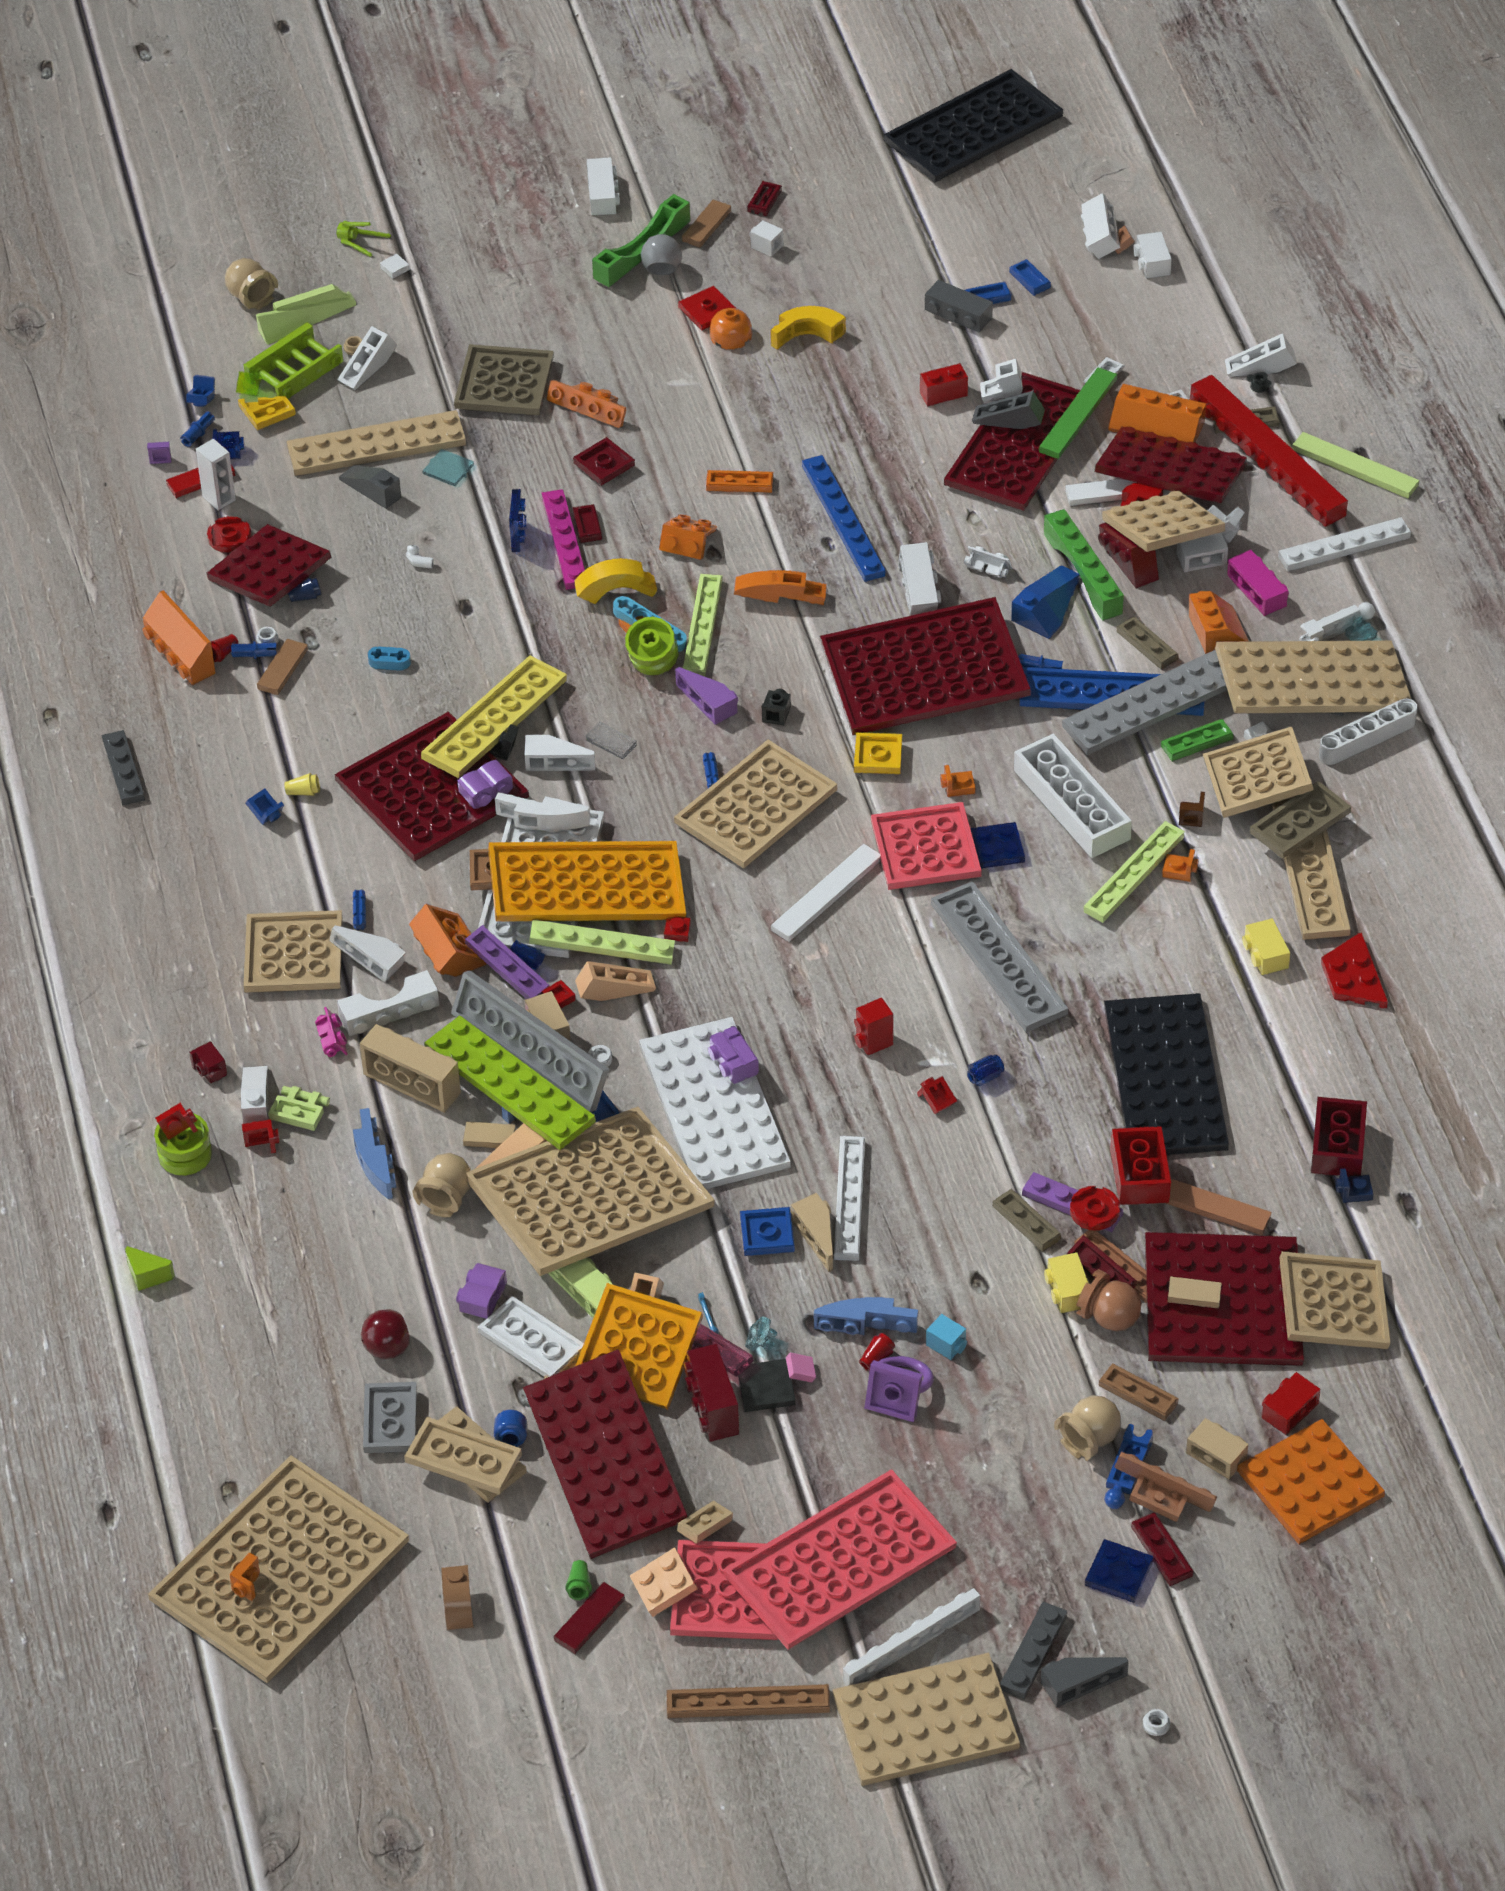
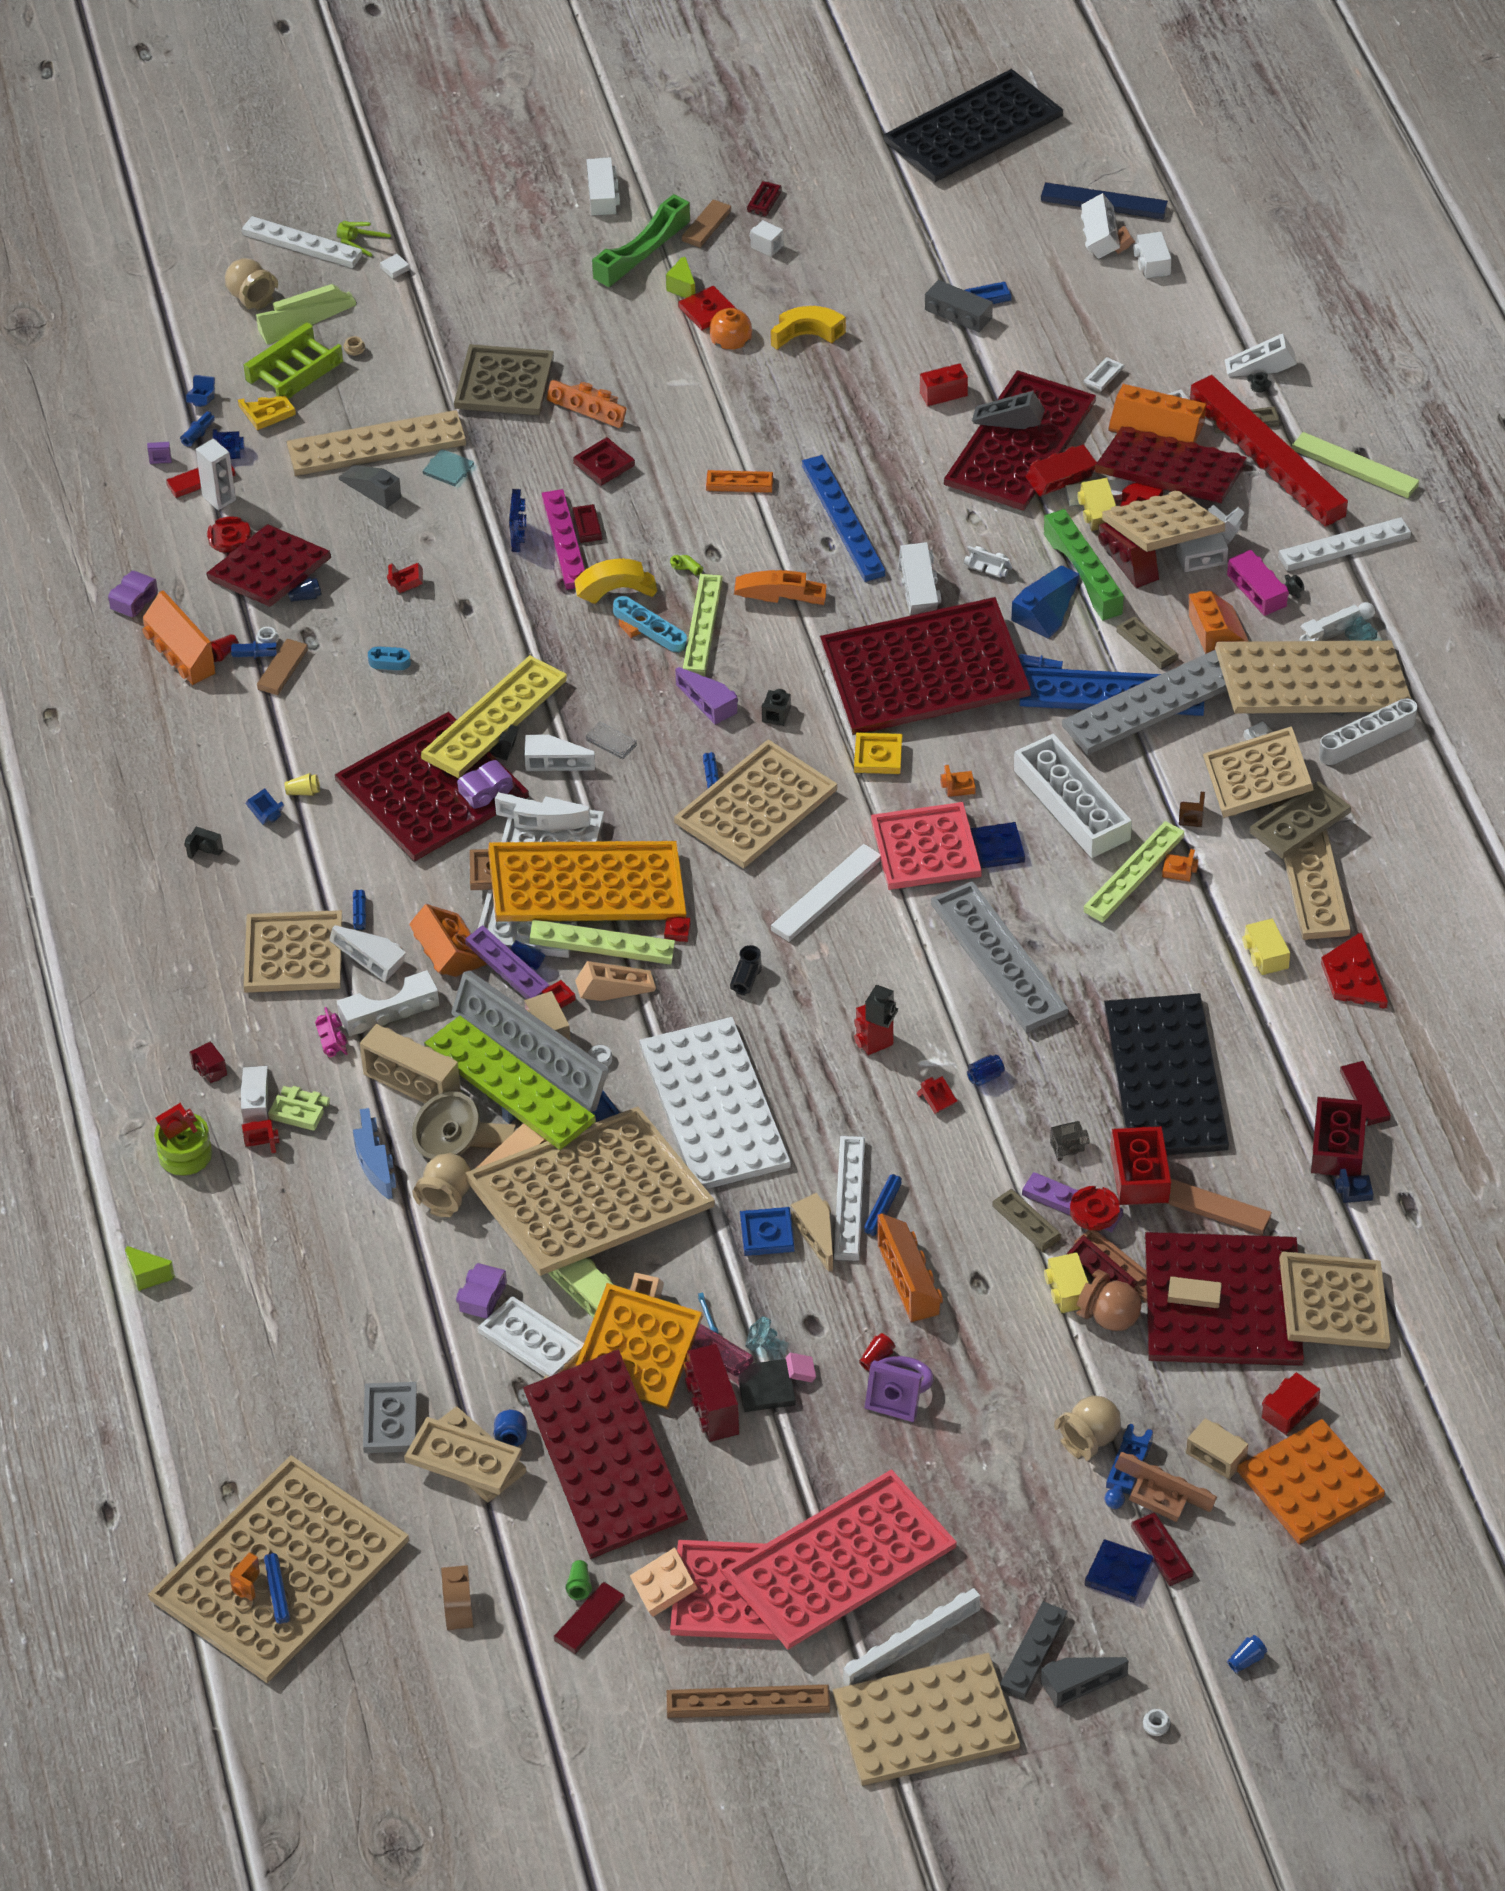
dark grey plate [101,730,145,806] -> none
clear neon green plate [236,371,262,397] -> none
white slope [337,326,397,390] -> none
dark red helmet [361,1309,410,1359] -> none
white arm [406,545,434,569] -> none
lime wheel [625,617,679,676] -> none
light grey helmet [641,234,682,275] -> none
orange bracket [659,514,717,560] -> none
tan plate [677,1500,733,1544] -> none
medium lavender brick [708,1026,759,1084] -> none
medium blue slope [814,1297,918,1335] -> none
medium azure brick [926,1314,967,1360] -> none
white brick [980,359,1023,404] -> none
blue tile [1009,259,1051,296] -> none
bright green tile [1039,367,1117,459] -> none
medium nougat tile [1099,1363,1179,1421] -> none
bright green tile [1161,719,1233,761] -> none
none -> medium lavender brick [108,570,158,618]
none -> pearl dark grey bracket [184,826,224,858]
none -> white plate [242,216,362,268]
none -> blue axle [264,1553,290,1624]
none -> red bracket [387,563,423,593]
none -> dark tan dish [412,1091,480,1160]
none -> lime slope [666,257,696,298]
none -> lime arm [670,555,703,576]
none -> black piece [730,945,762,996]
none -> blue axle [864,1174,902,1236]
none -> pearl dark grey brick [866,985,898,1028]
none -> orange slope [877,1214,943,1322]
none -> red brick [1026,444,1097,497]
none -> dark blue tile [1041,182,1168,220]
none -> clear smoke brick [1050,1121,1090,1161]
none -> light yellow brick [1077,478,1116,531]
none -> blue cone [1227,1635,1268,1673]
none -> pearl dark grey plate [1285,574,1305,599]
none -> dark red tile [1340,1061,1391,1126]

